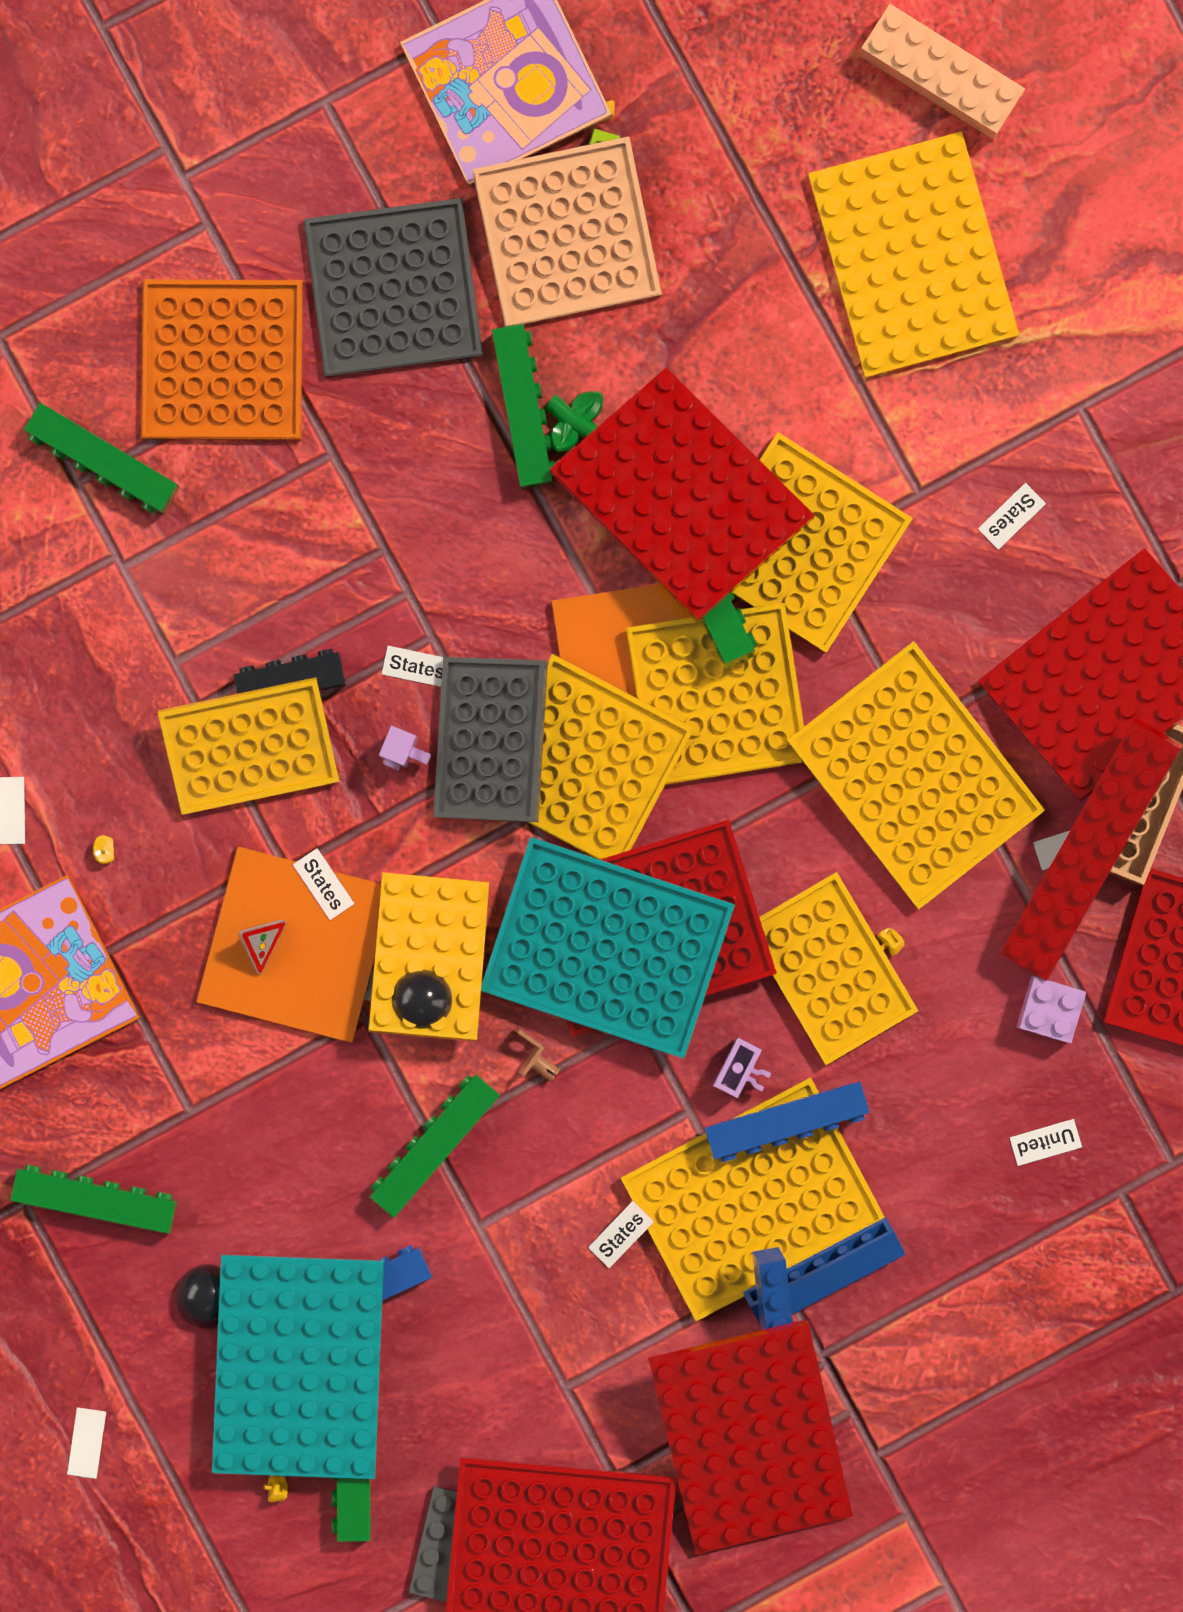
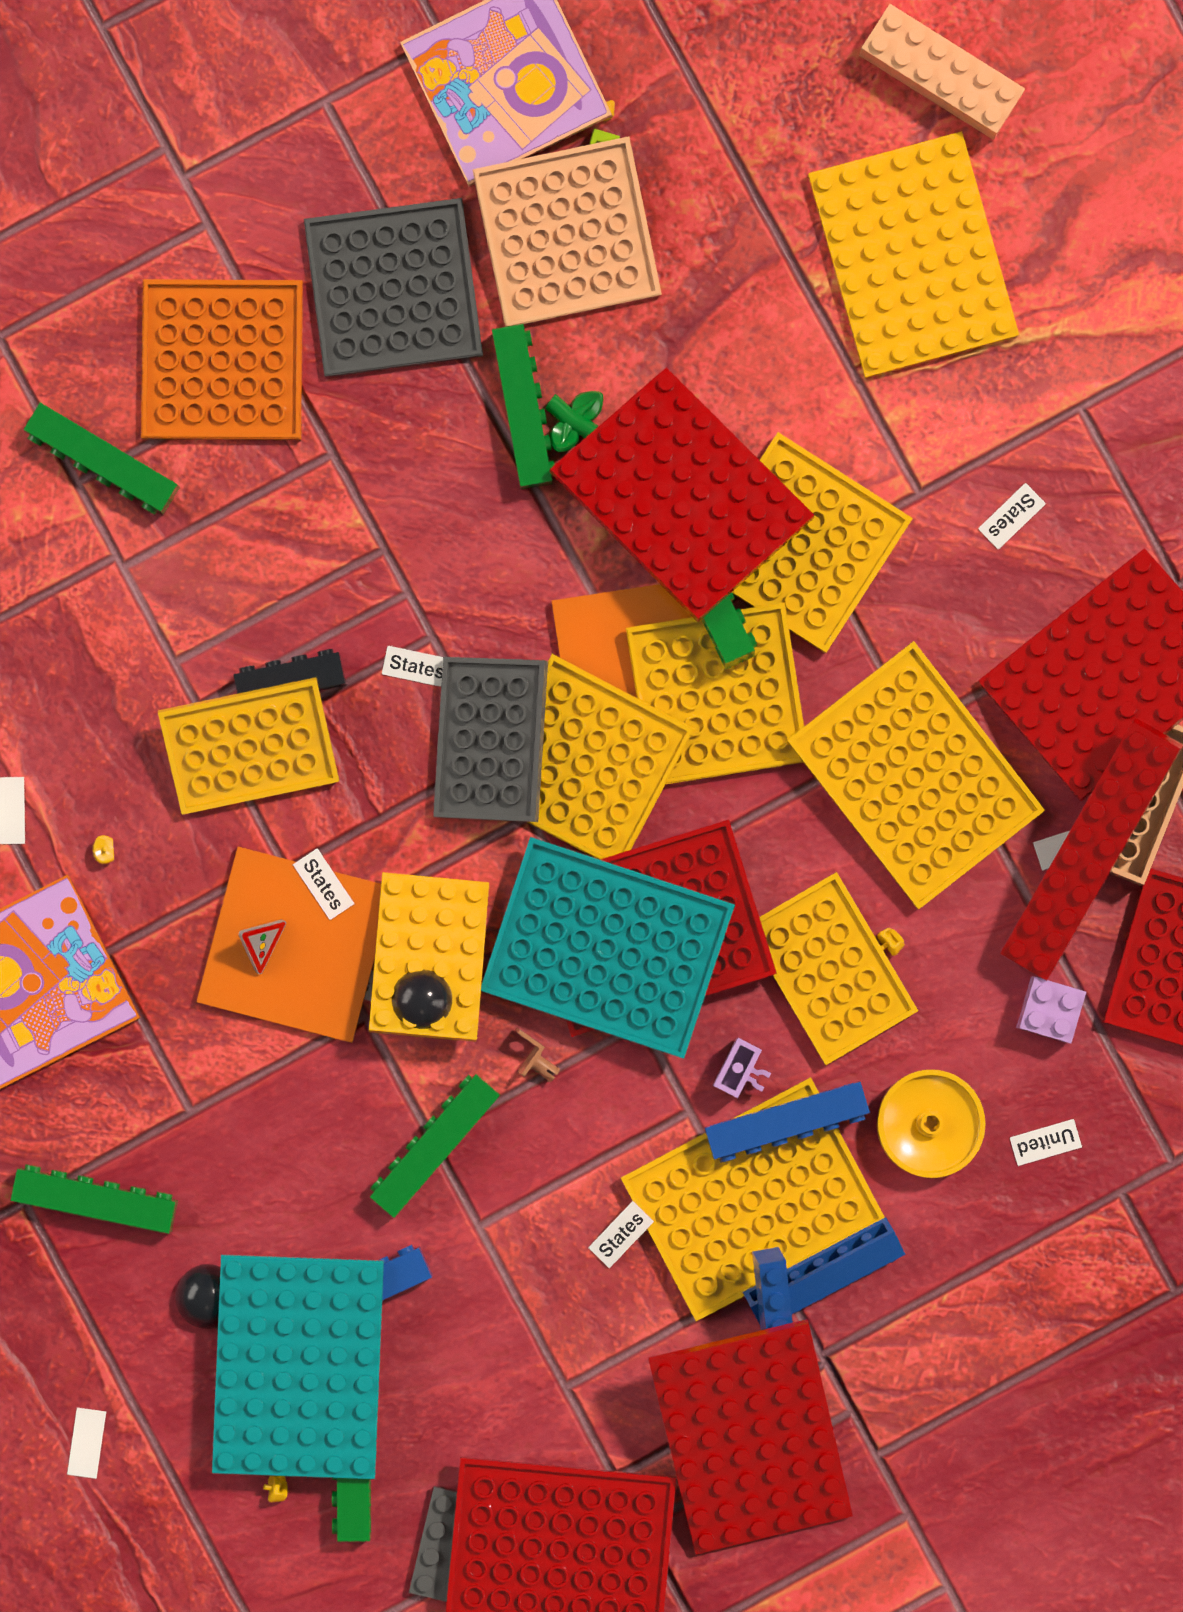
lavender brick [379,726,431,771] -> none
none -> yellow dish [877,1070,985,1178]

